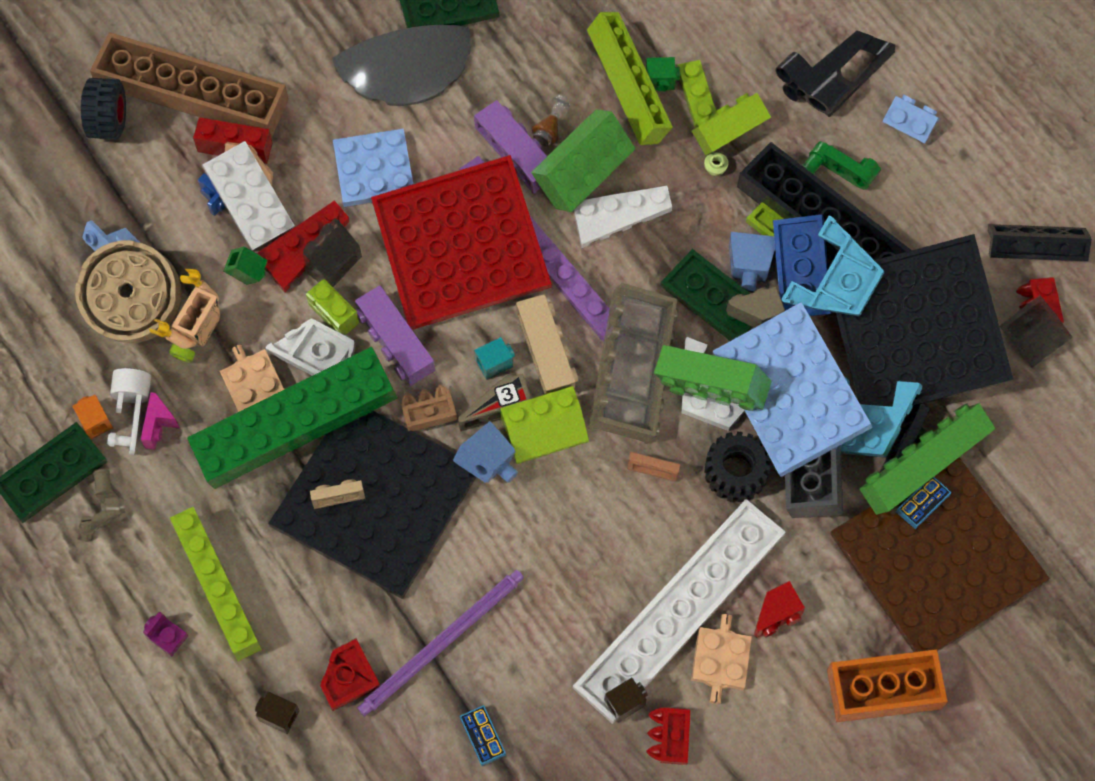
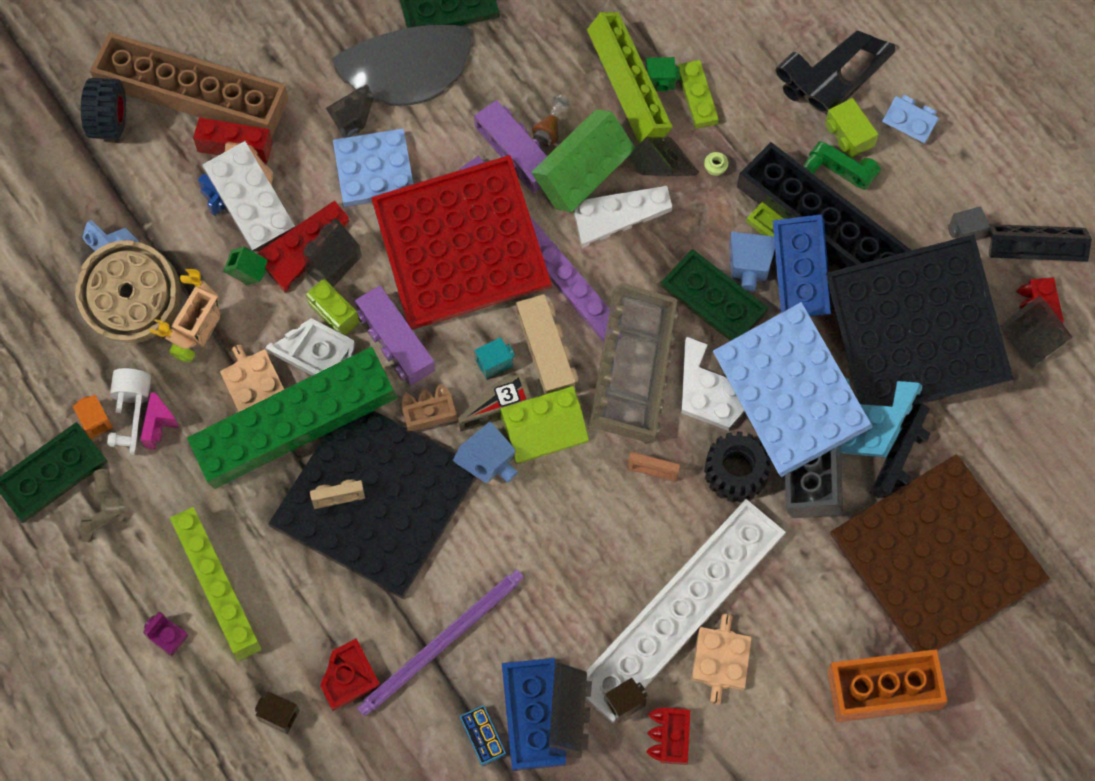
bright green brick [654,345,772,411] -> none
lime brick [692,92,771,156] -> none
dark tan slope [726,287,785,328] -> none
red slope [754,581,805,638] -> none
medium azure wing [781,216,884,316] -> none
bright green brick [859,403,996,515] -> none
tile [896,477,951,529] -> none
none -> clear smoke slope [326,84,374,138]
none -> blue plate [502,658,566,771]
none -> clear smoke slope [549,663,592,758]
none -> clear smoke slope [628,137,699,176]
none -> lime brick [825,98,879,158]
none -> dark grey brick [948,206,990,240]

